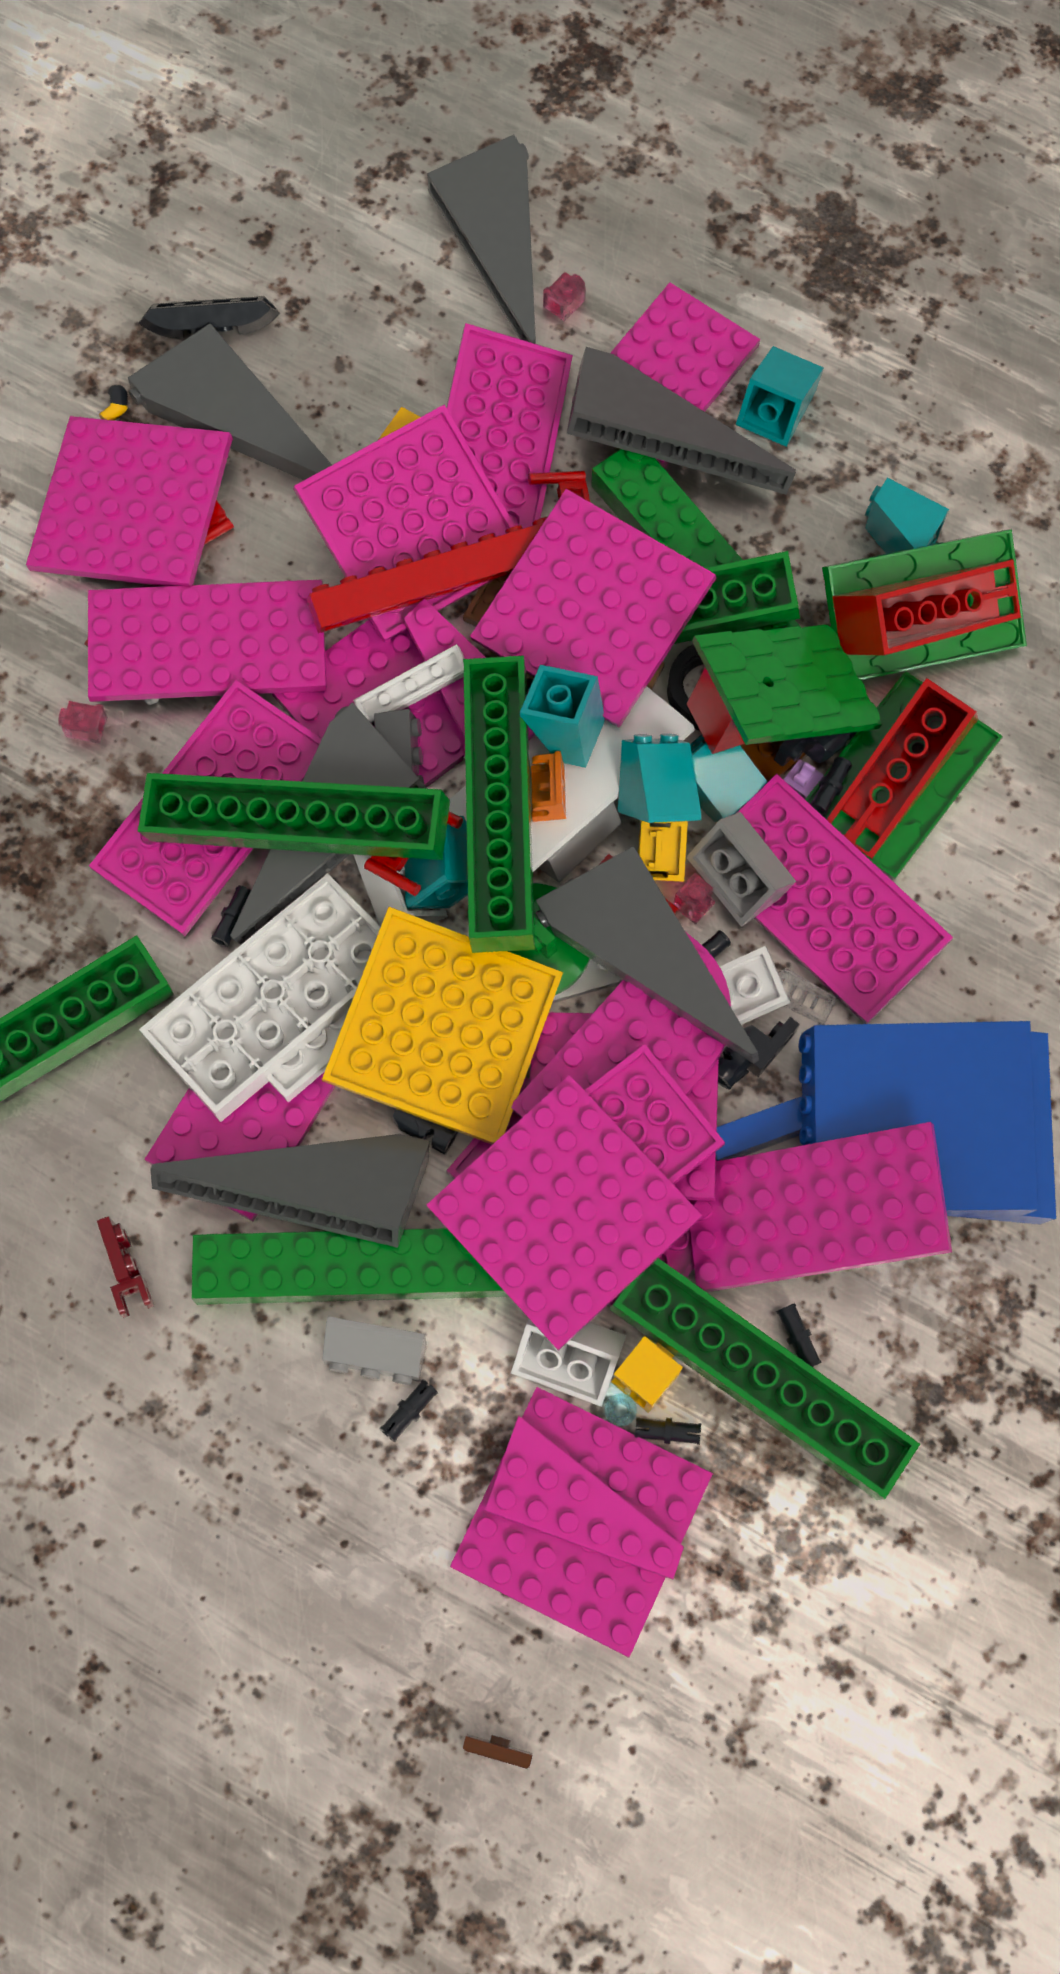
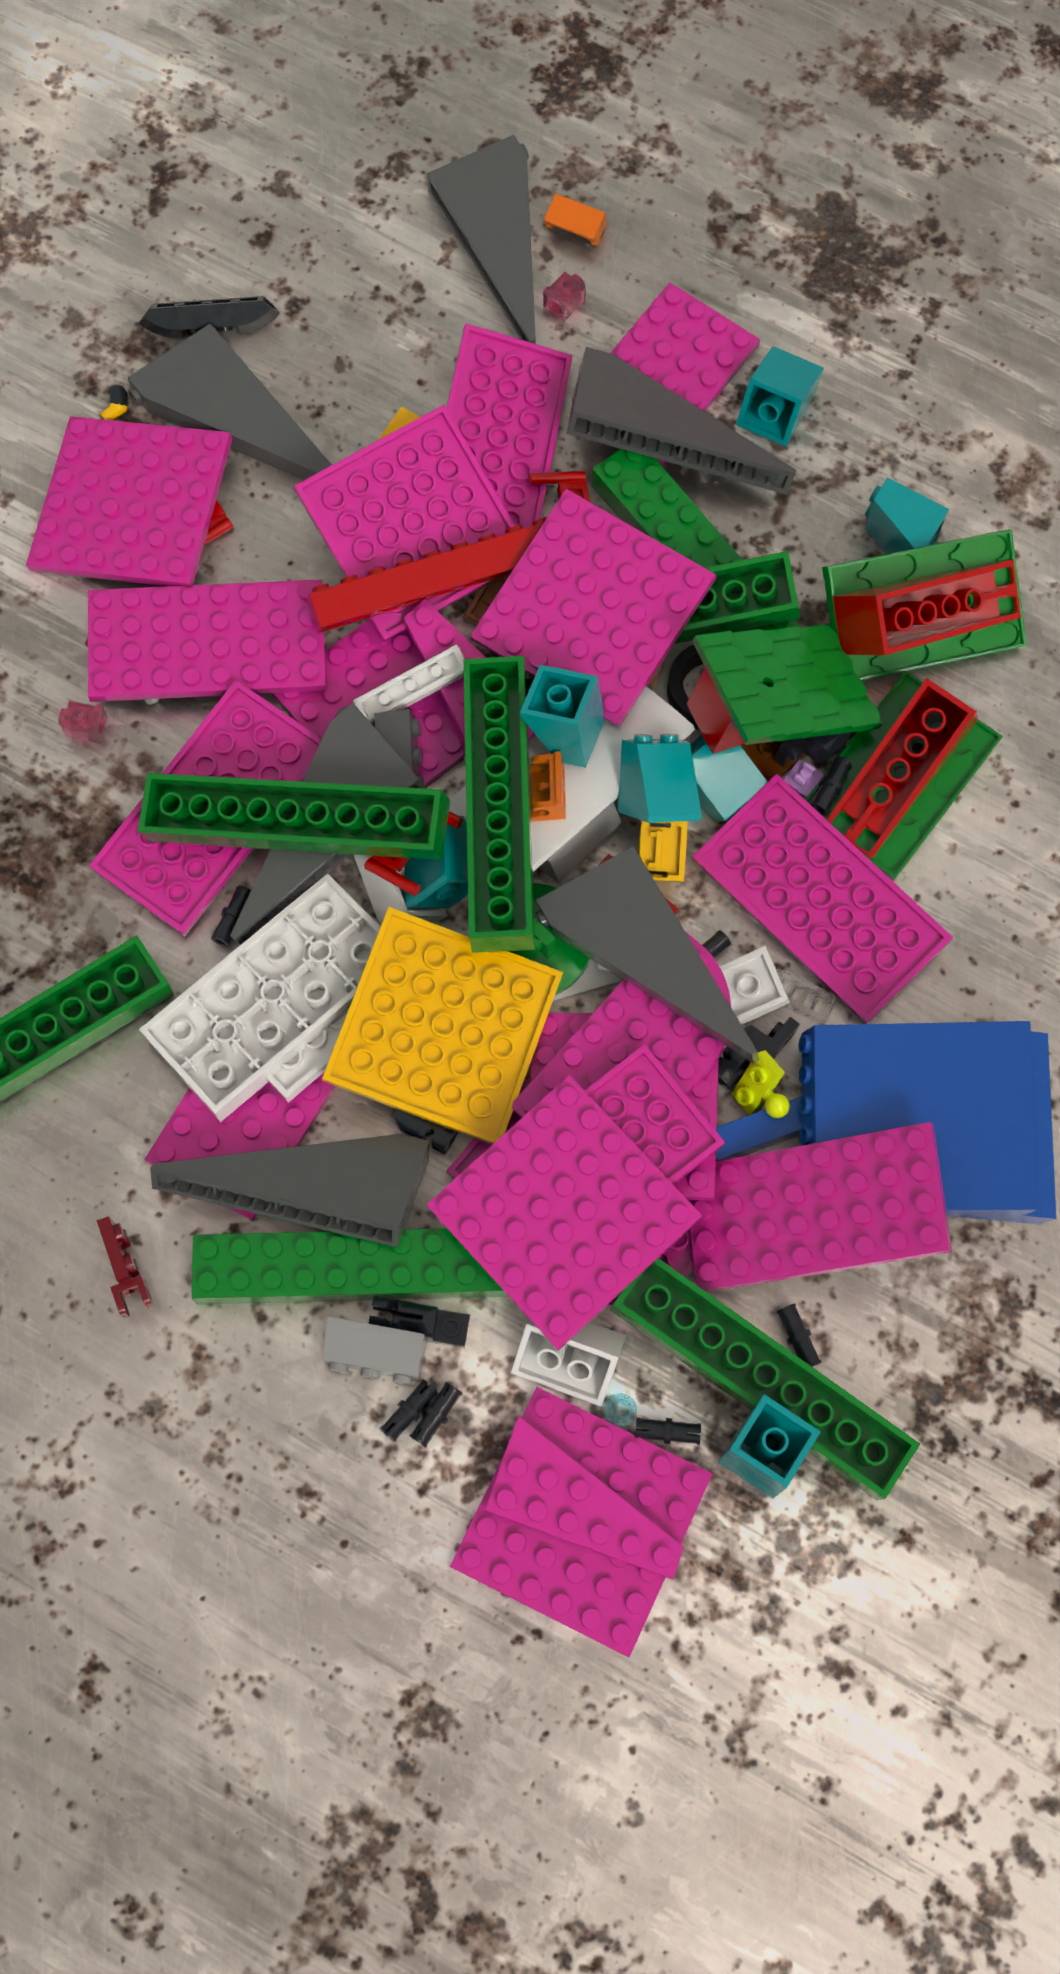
reddish brown plate [463,1734,533,1769] -> none
yellow piece [611,1336,683,1413] -> none
clear pink brick [673,873,715,925] -> none
light grey slope [686,812,796,926] -> none
none -> black plate [368,1296,470,1348]
none -> black pin [409,1382,463,1448]
none -> orange hinge [543,193,607,246]
none -> teal slope [718,1394,821,1499]
none -> neon yellow plate [731,1050,790,1118]

